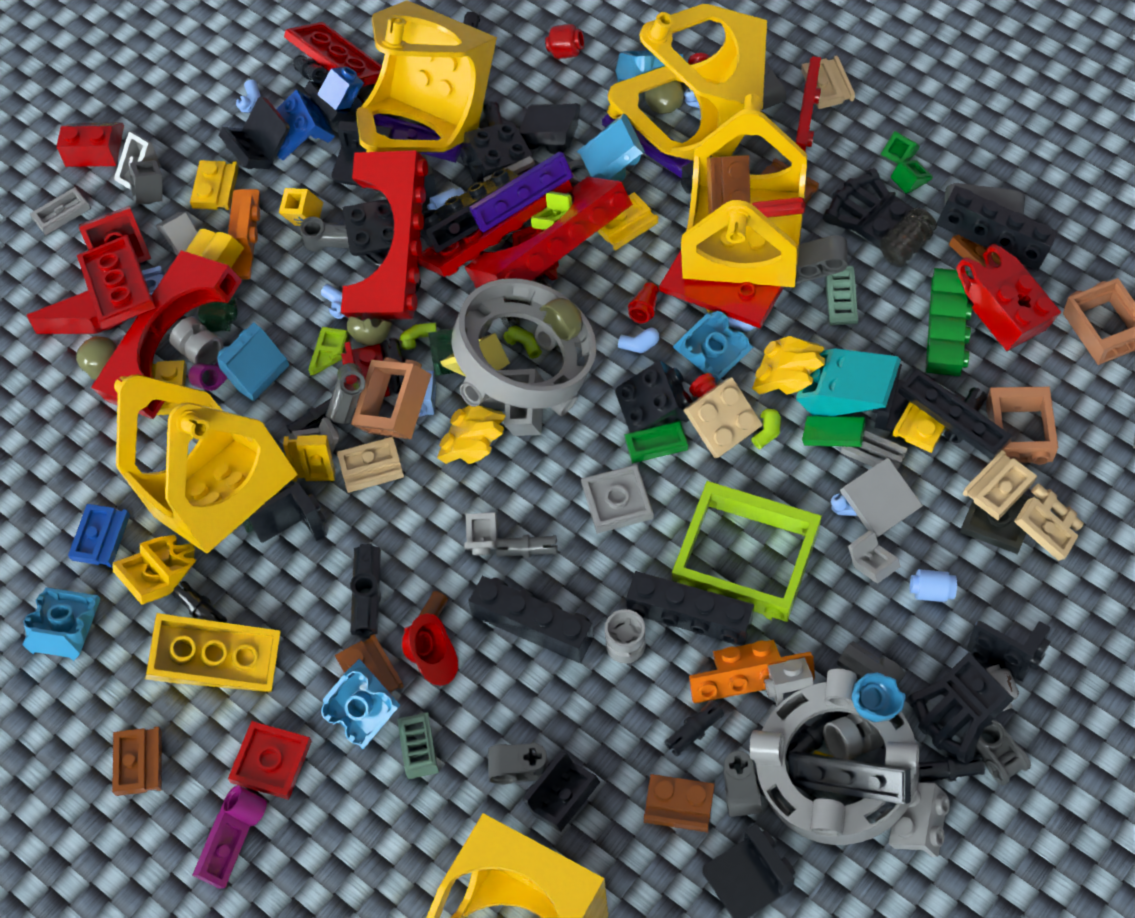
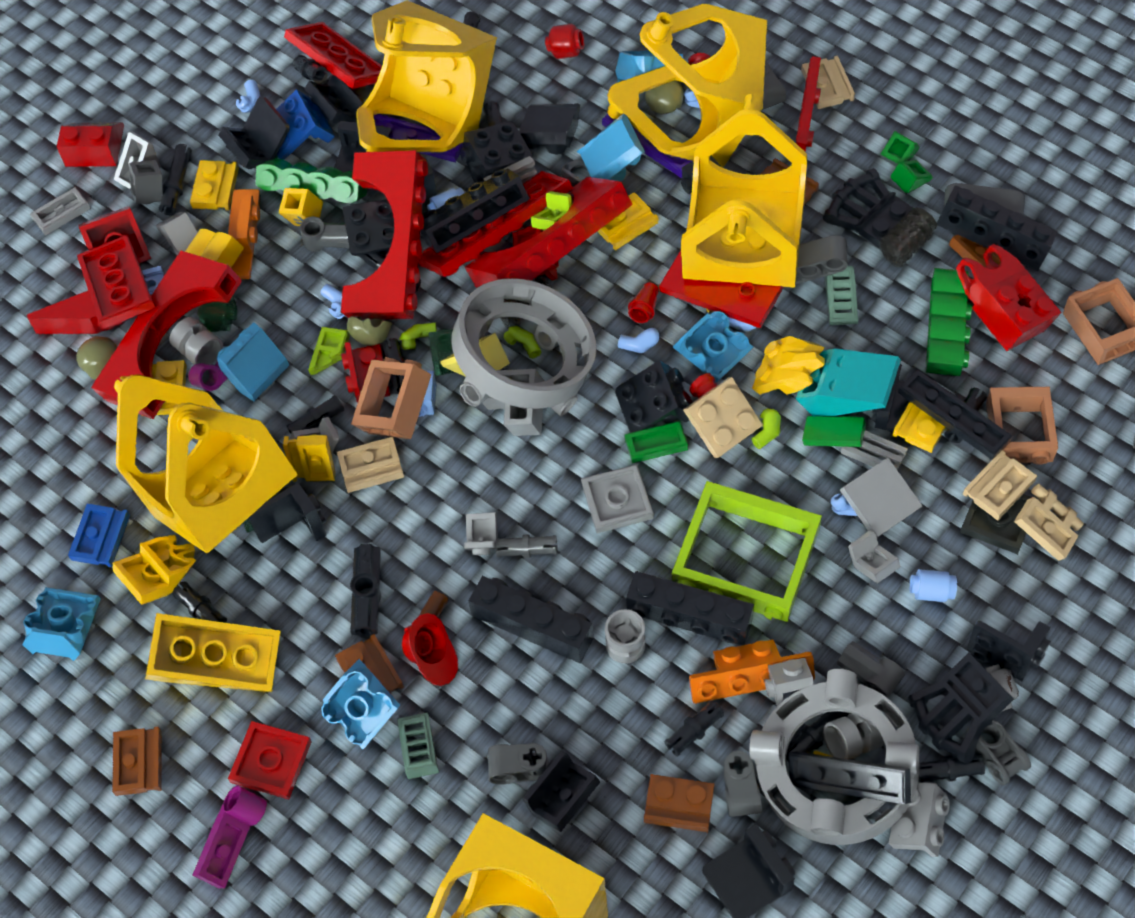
brick [317,66,364,110] -> none
dark grey piece [326,363,365,424] -> none
yellow plate [437,405,506,464] -> none
dark purple tile [469,152,574,233] -> none
olive hair [540,298,582,341] -> none
dark orange plate [707,155,750,214] -> none
red axle [752,197,806,218] -> none
dark azure hair [852,672,906,722] -> none
none -> black pin [159,144,192,216]
none -> brick [255,159,368,203]

